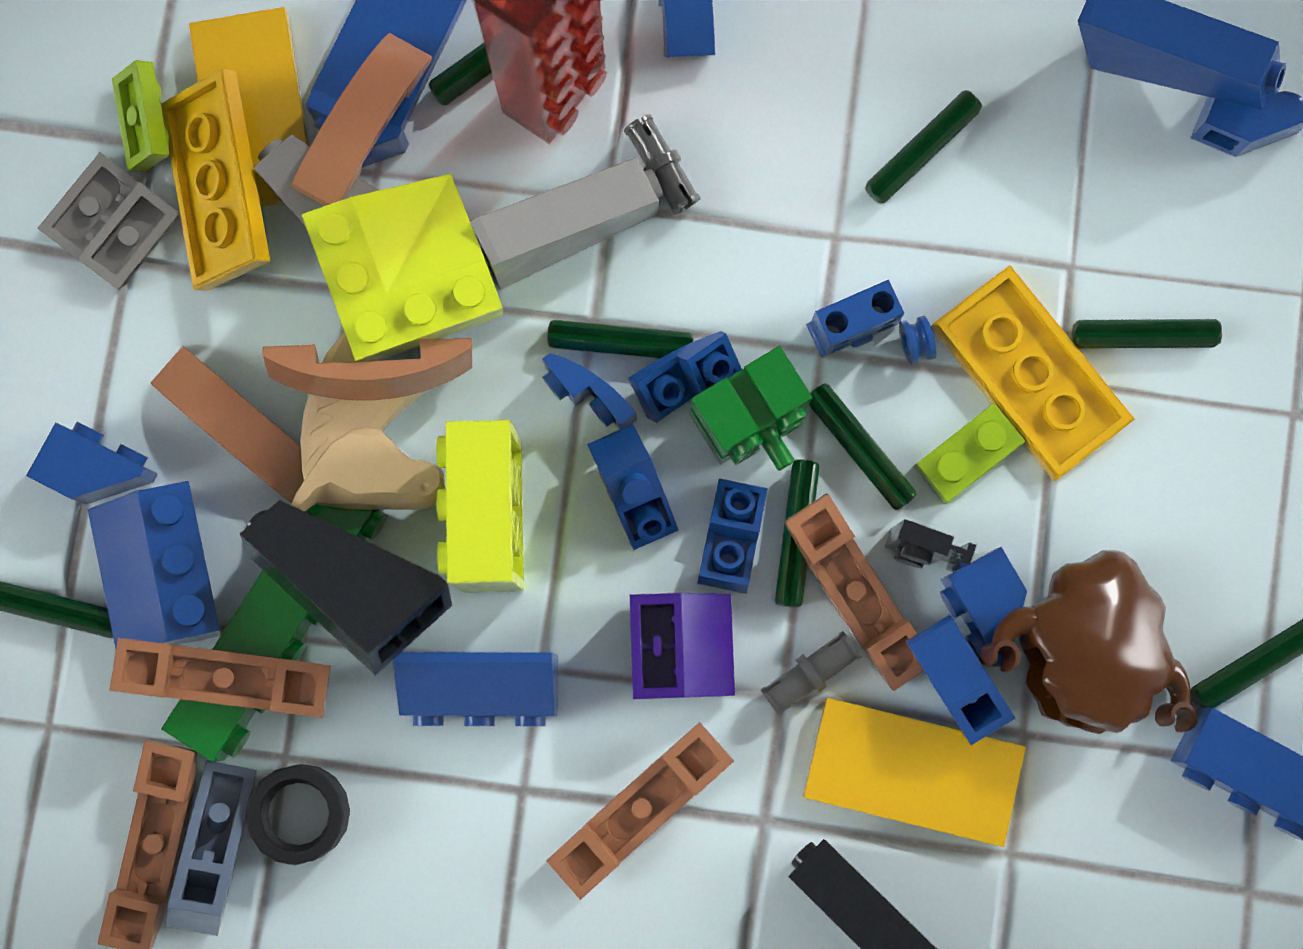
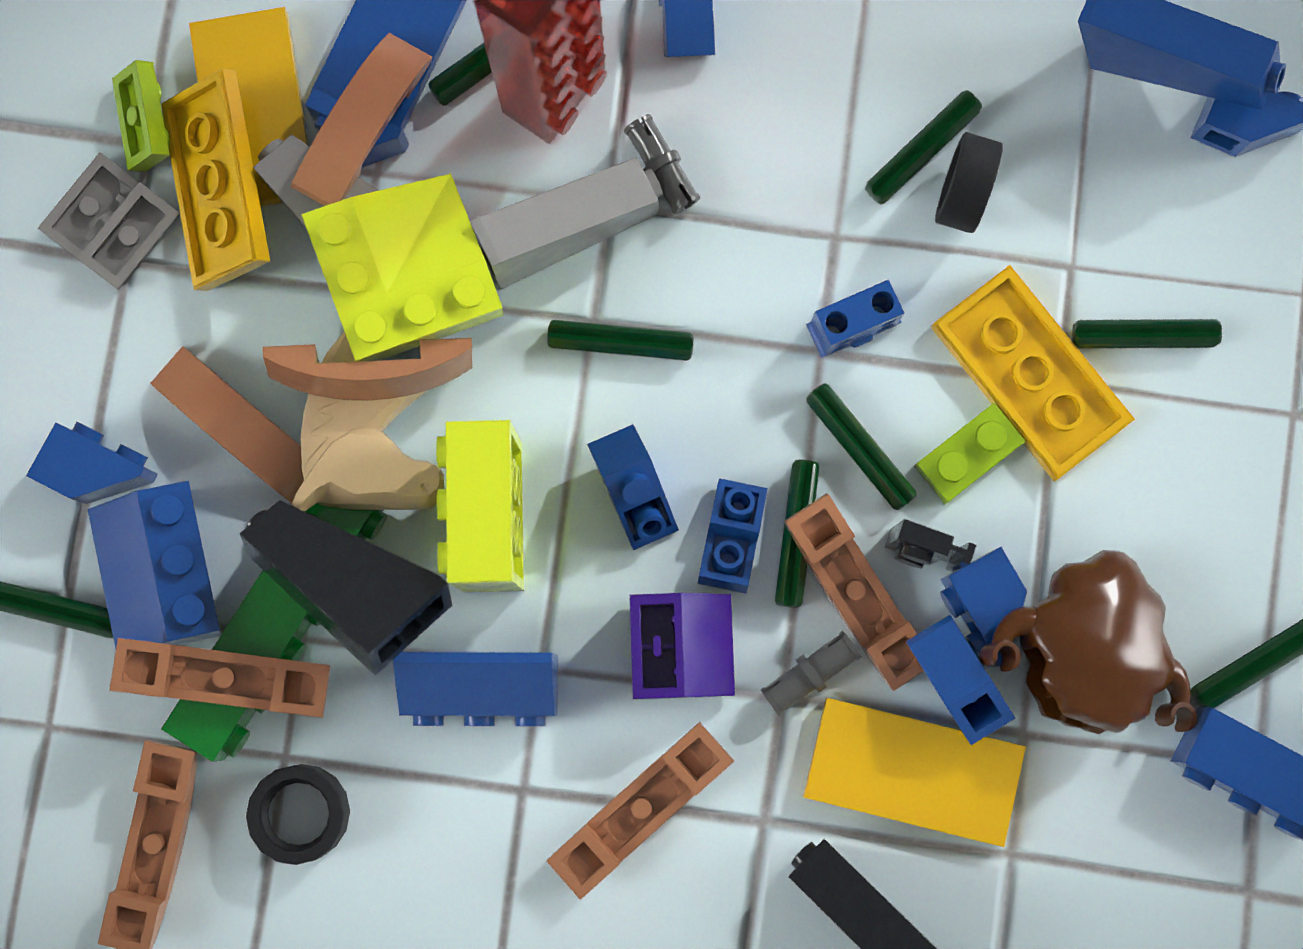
sand blue slope [166,760,257,936] -> none
blue slope [542,353,637,430] -> none
blue slope [628,331,742,423] -> none
green brick [689,345,813,471] -> none
blue bush [899,316,937,365] -> none
none -> black tyre [935,132,1003,233]

